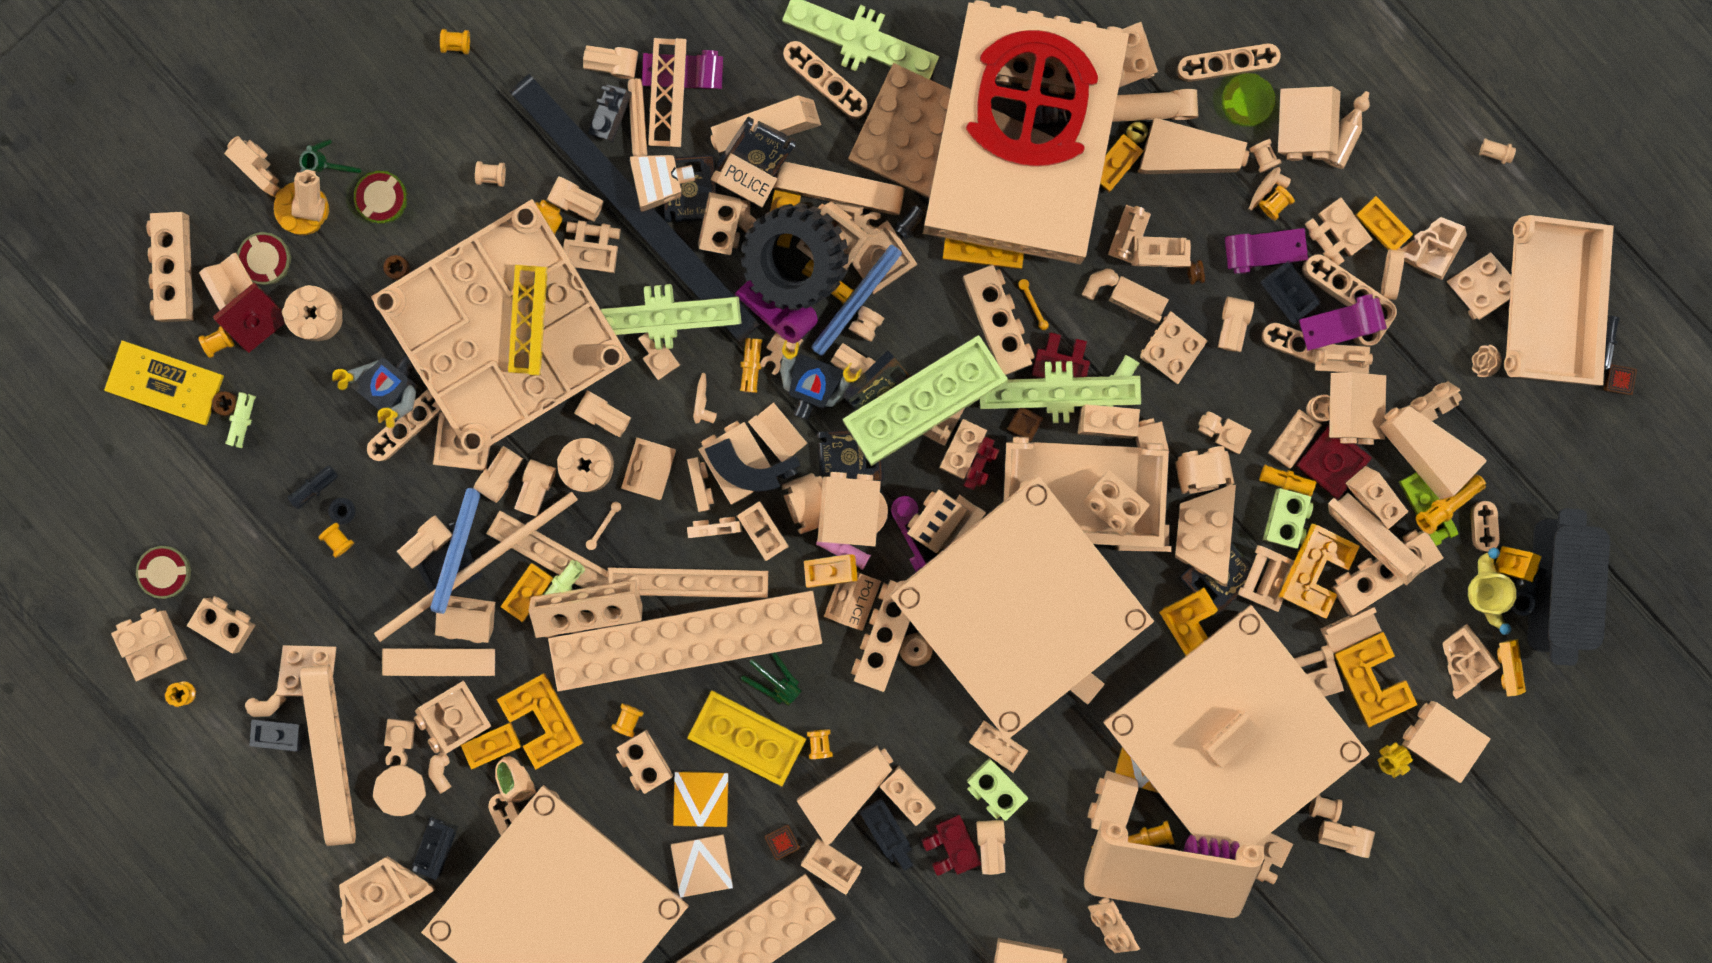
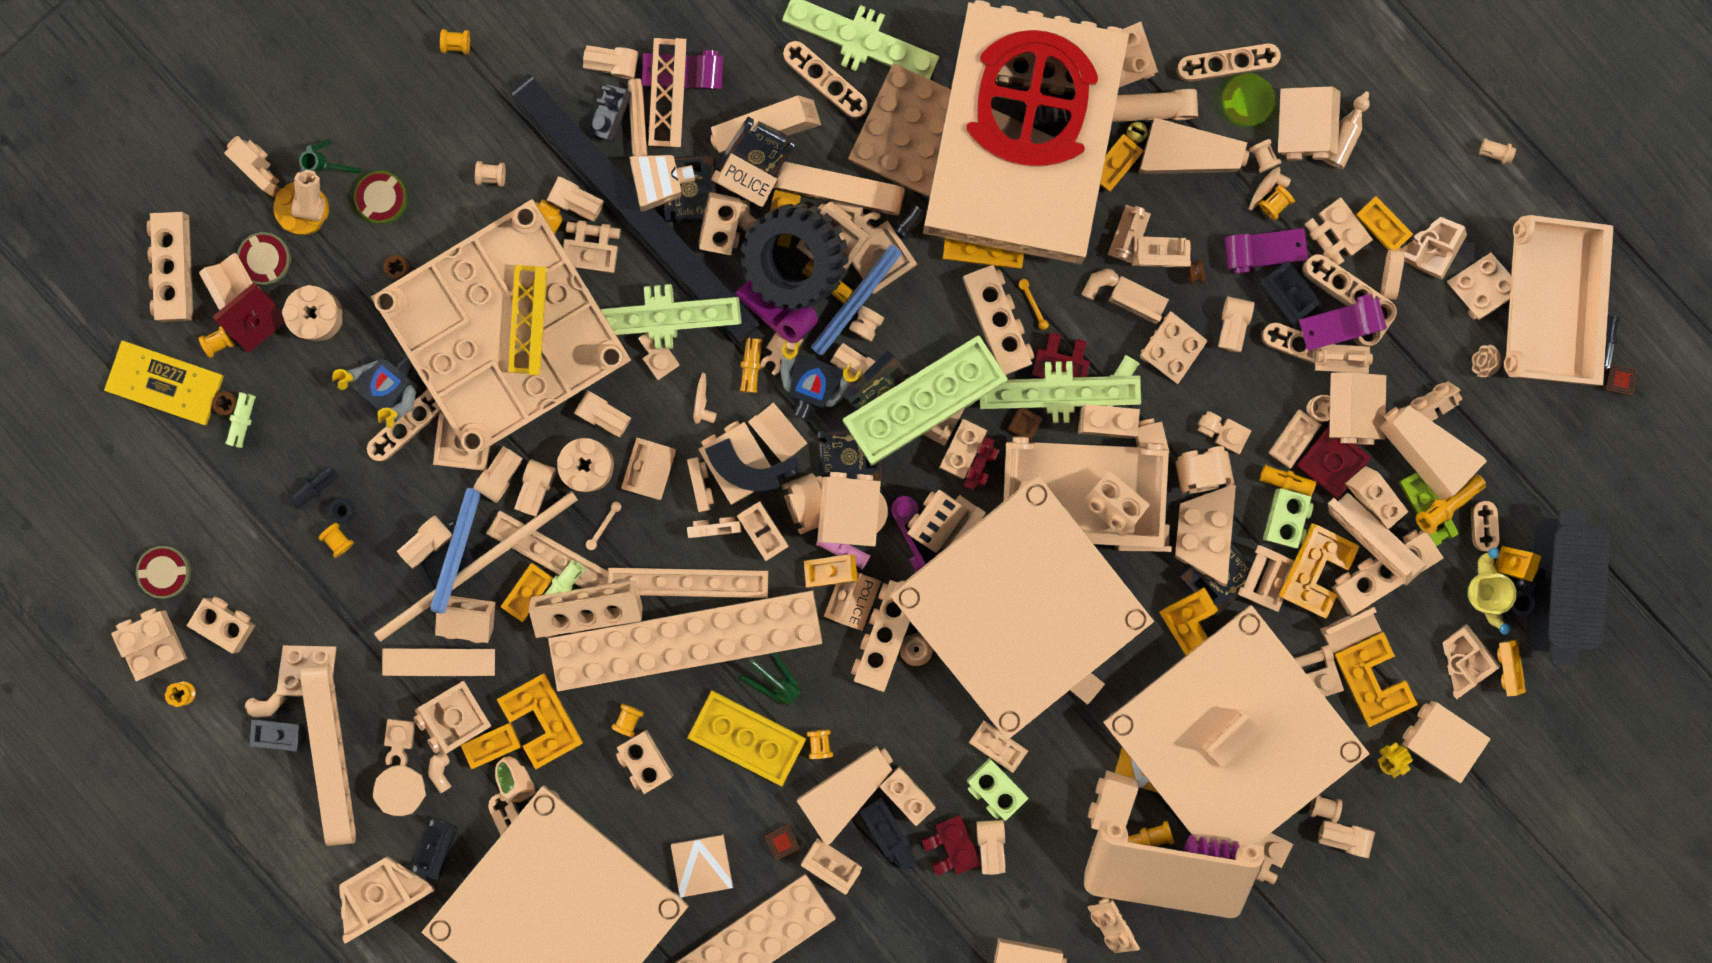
light orange tile [673,771,729,827] -> none

